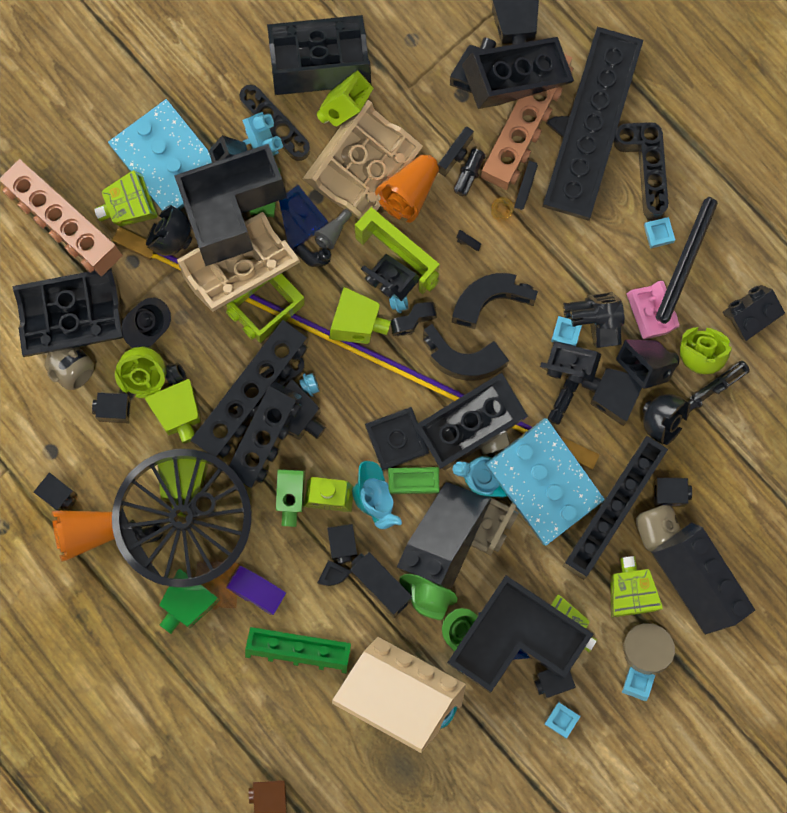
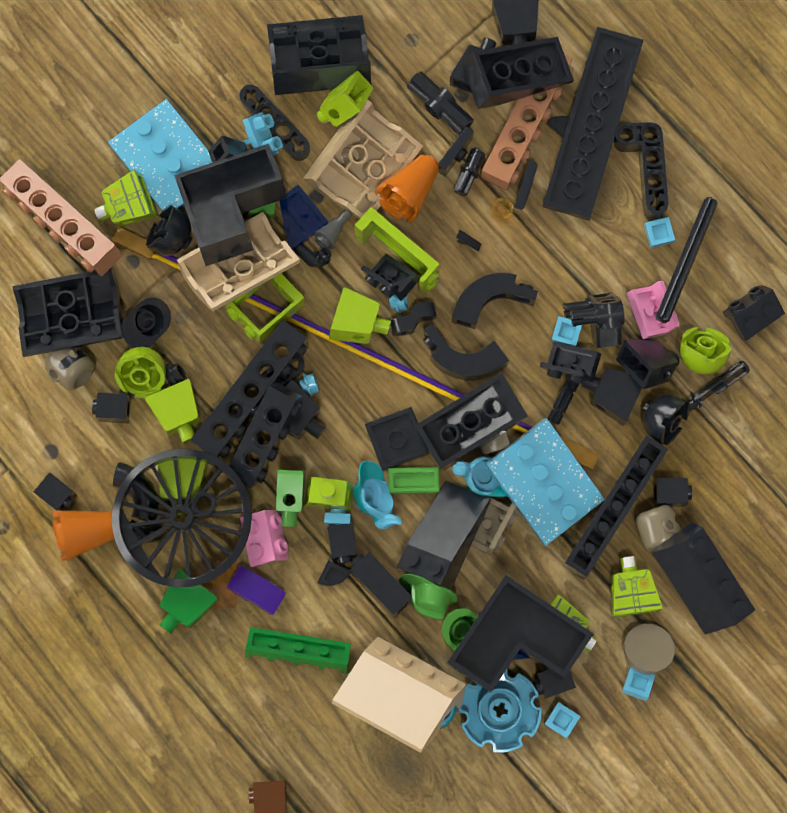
none -> black cylinder [113,462,158,521]
none -> bright pink bracket [240,510,289,567]
none -> medium azure plate [324,509,351,526]
none -> black piece [407,71,474,135]
none -> medium azure piece [458,669,542,753]

